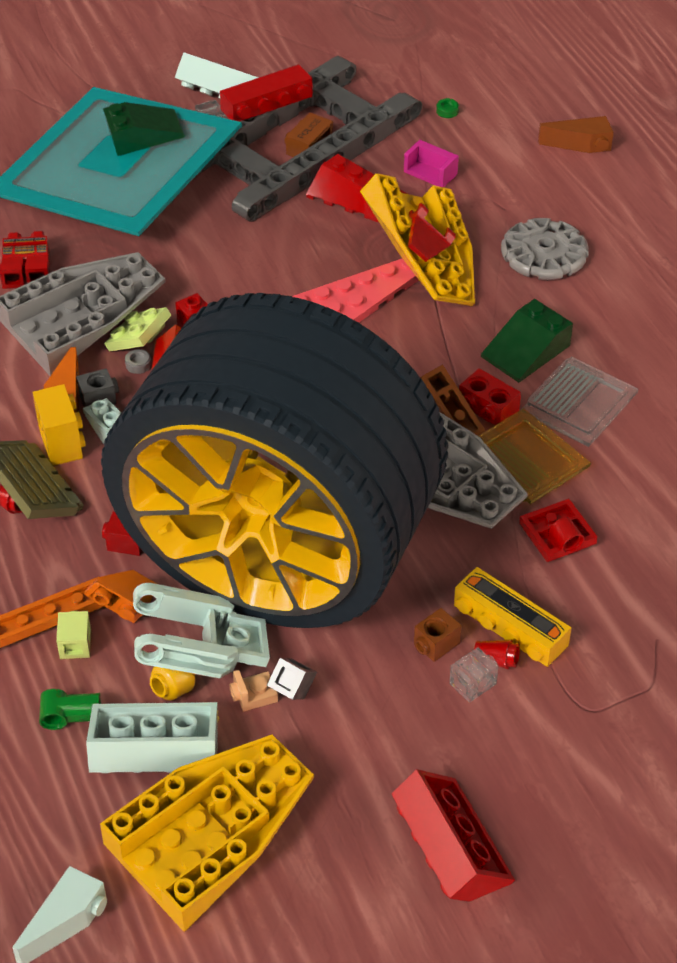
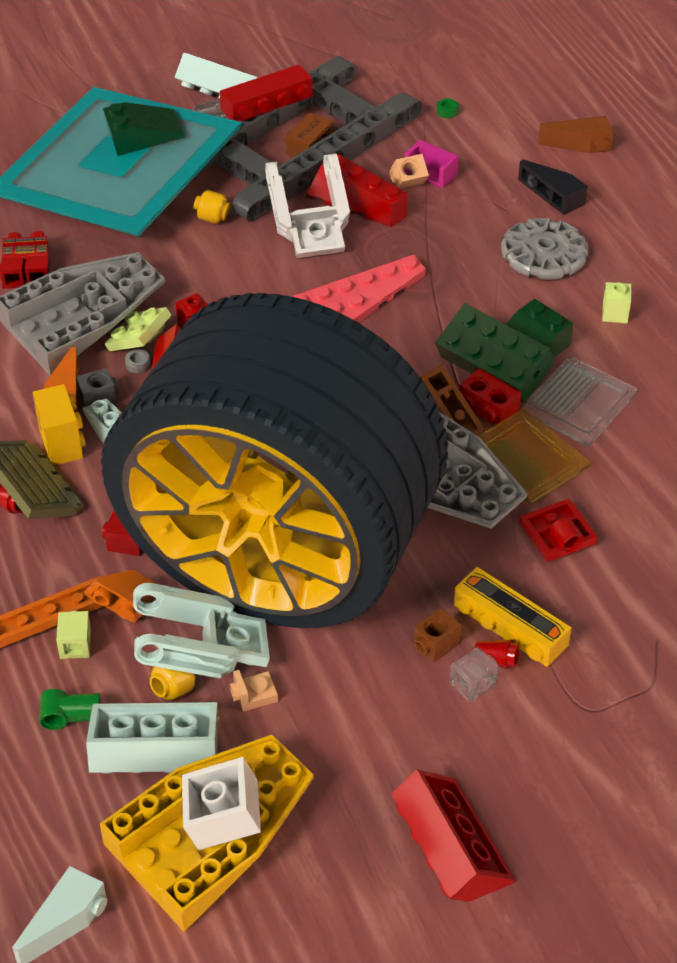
brick [266,658,317,700] -> none
yellow wedge [360,173,475,306] -> none
red flag [408,203,456,262] -> none
none -> white brick [182,757,261,850]
none -> yellow head [193,190,231,224]
none -> white plate [265,154,350,258]
none -> light nougat brick [390,154,429,189]
none -> dark green brick [435,303,554,403]
none -> black slope [518,159,588,215]
none -> yellowish green brick [602,282,631,323]

